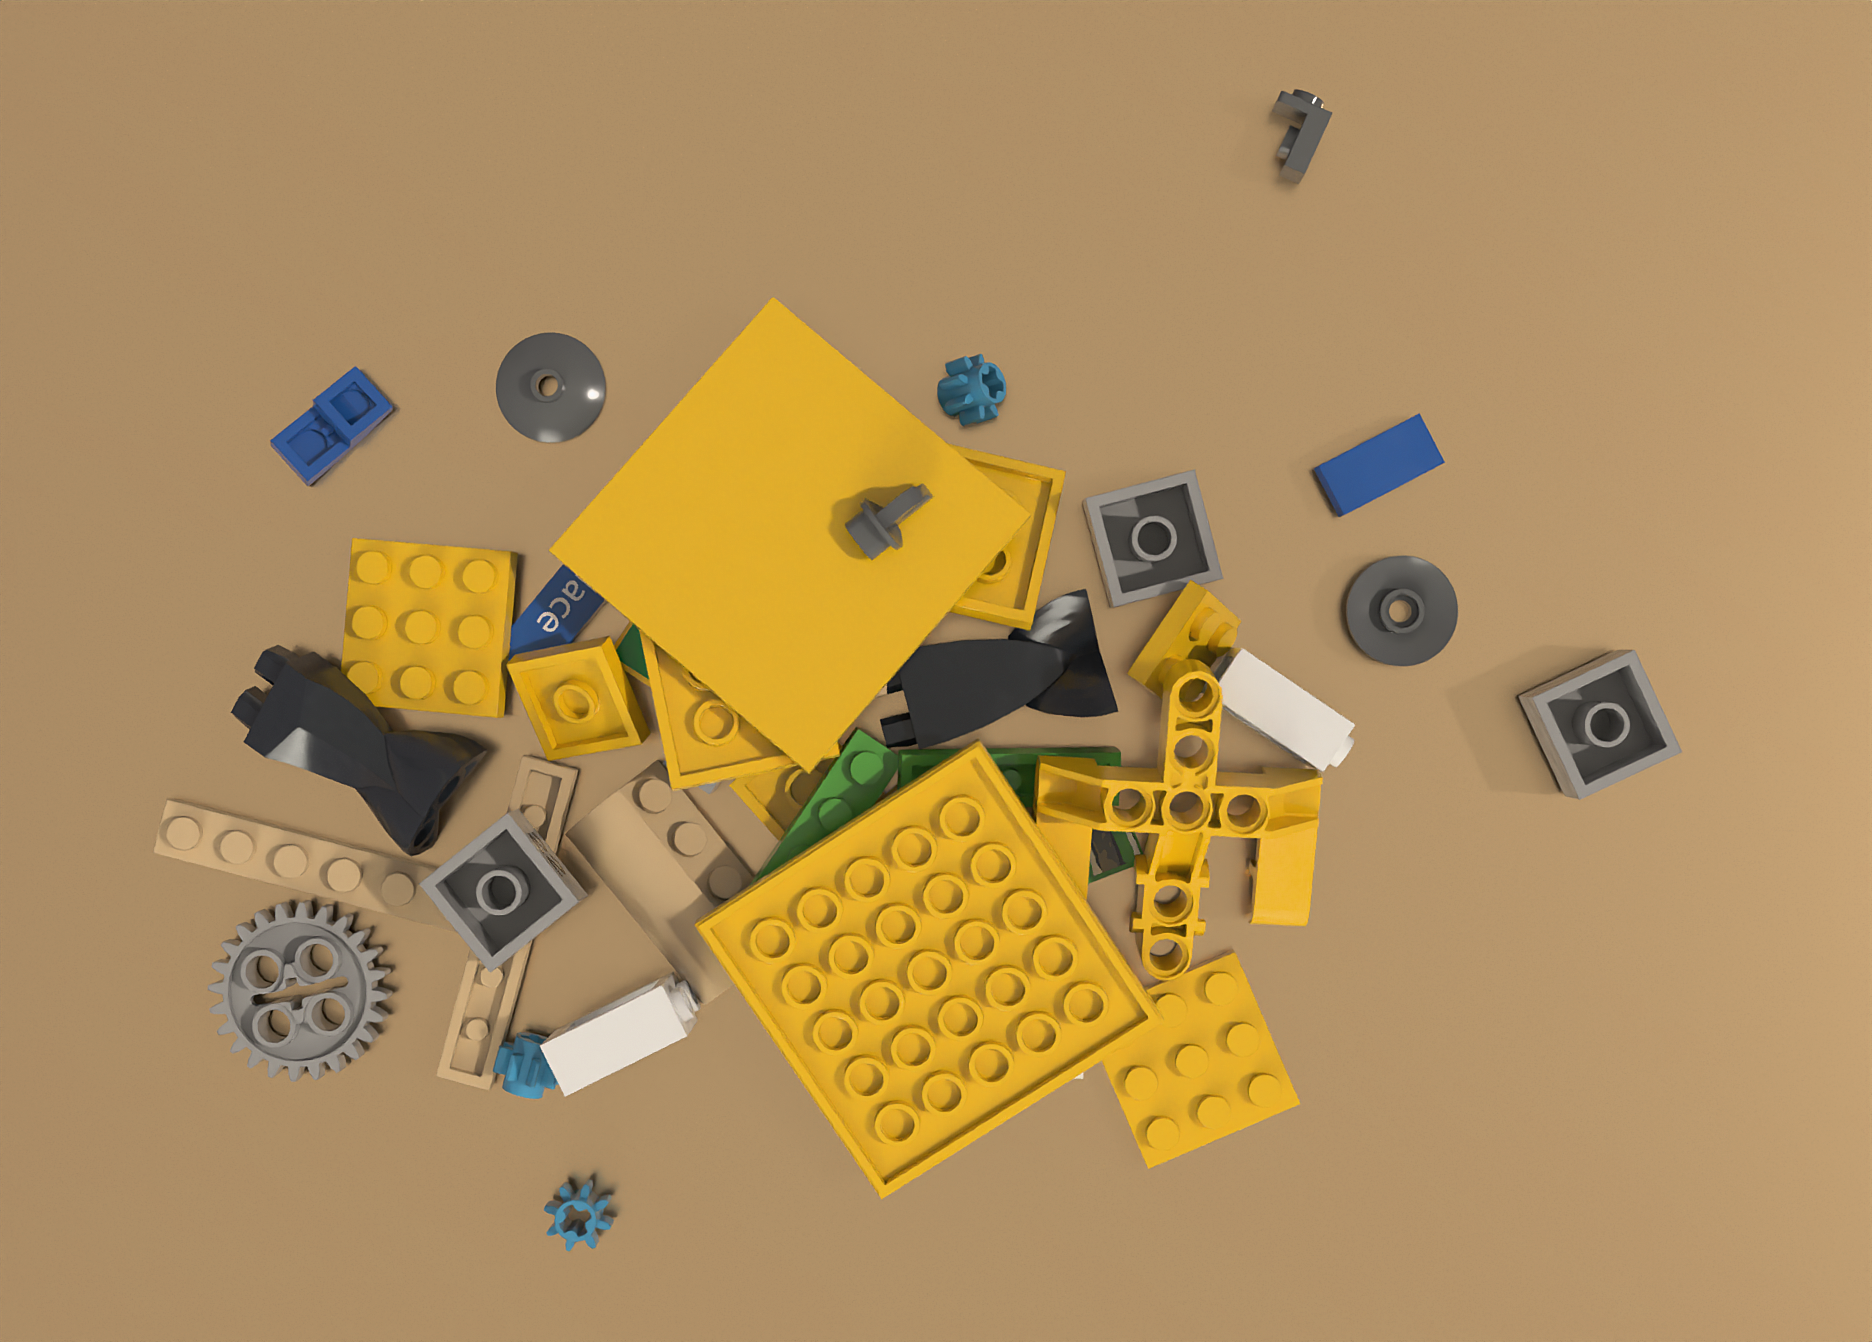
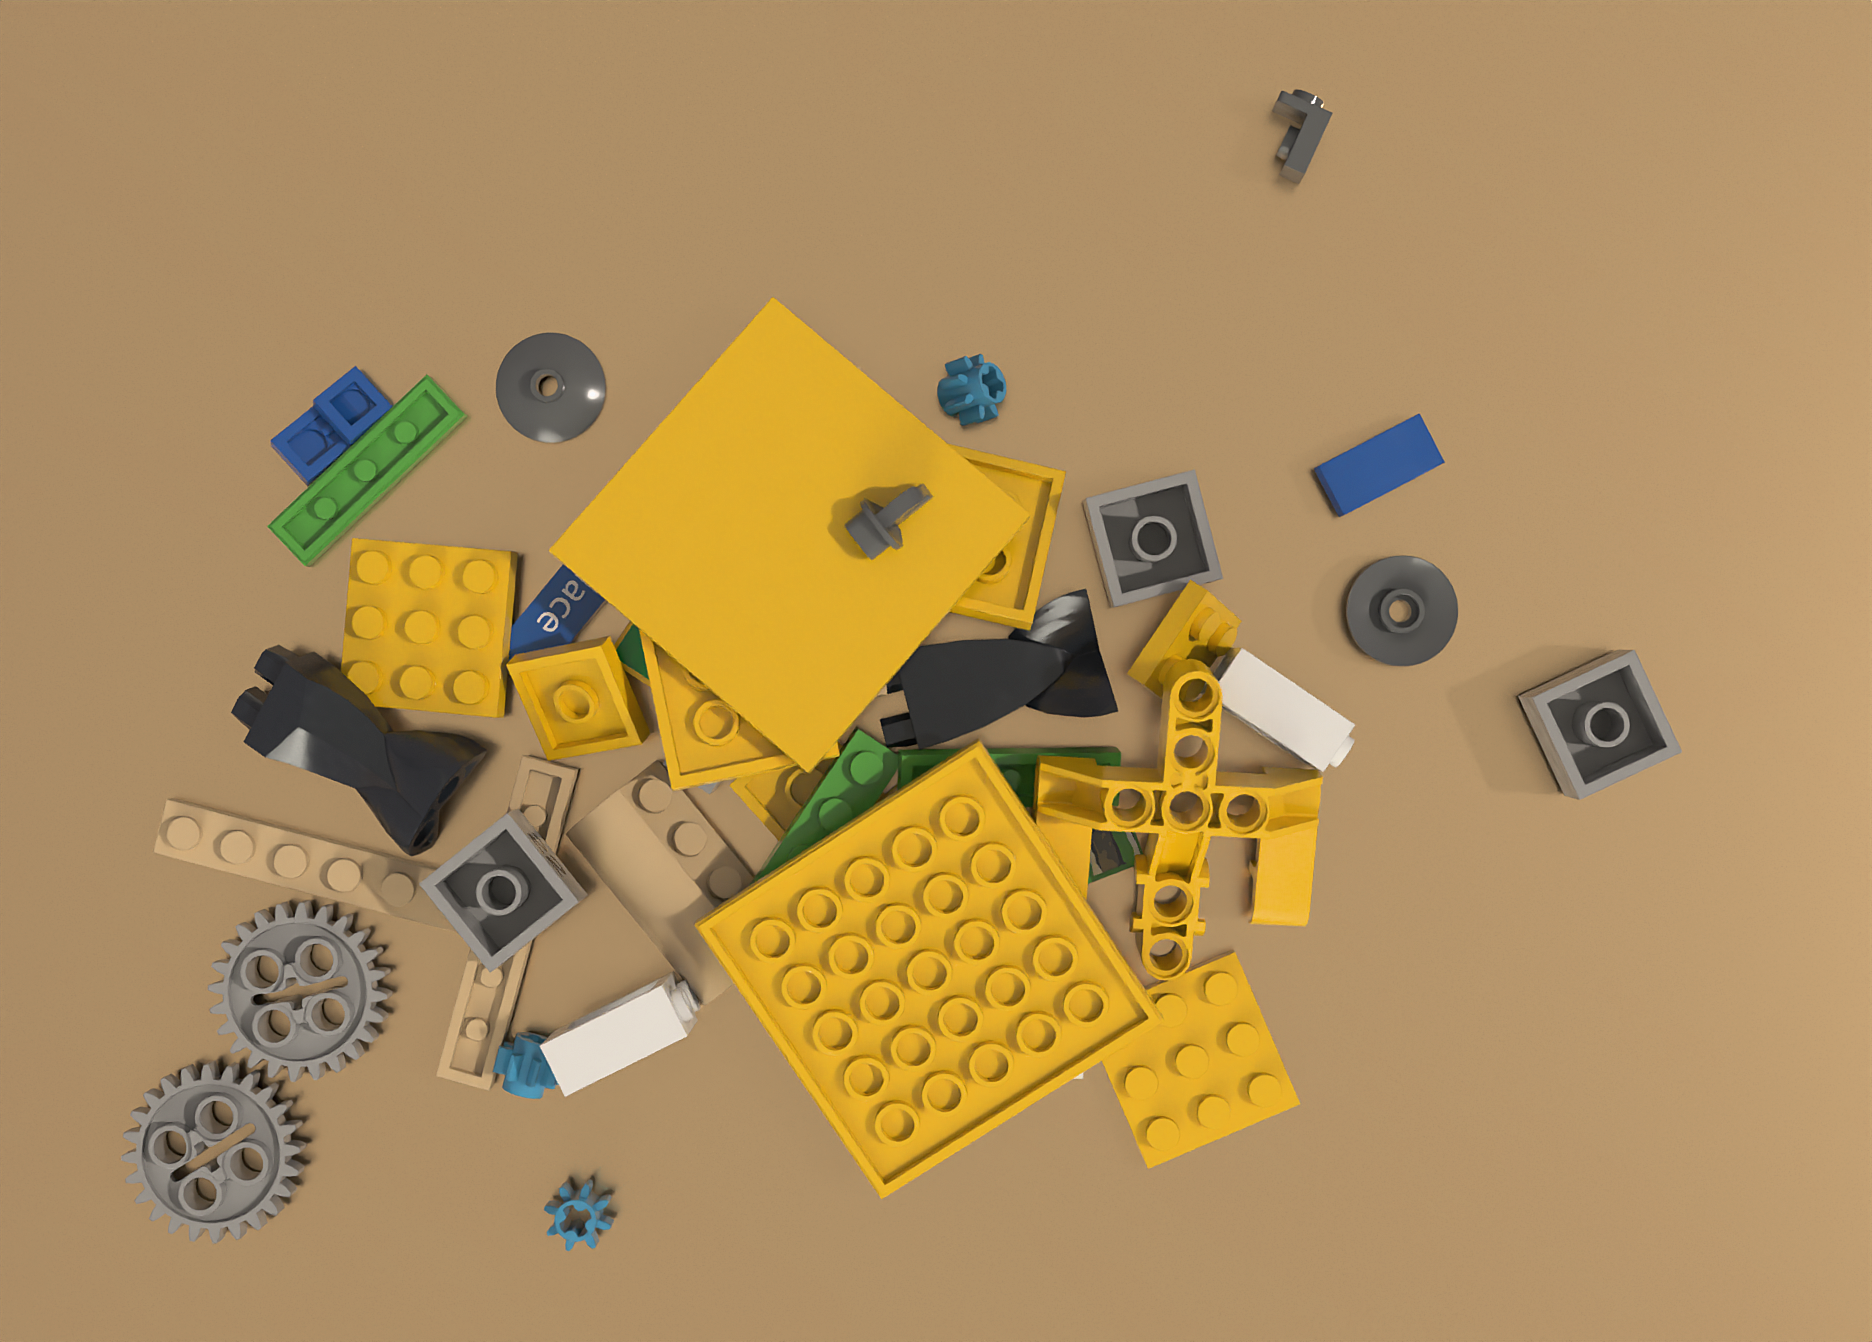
none -> light grey gear [121,1060,306,1244]
none -> bright green tile [267,374,468,567]

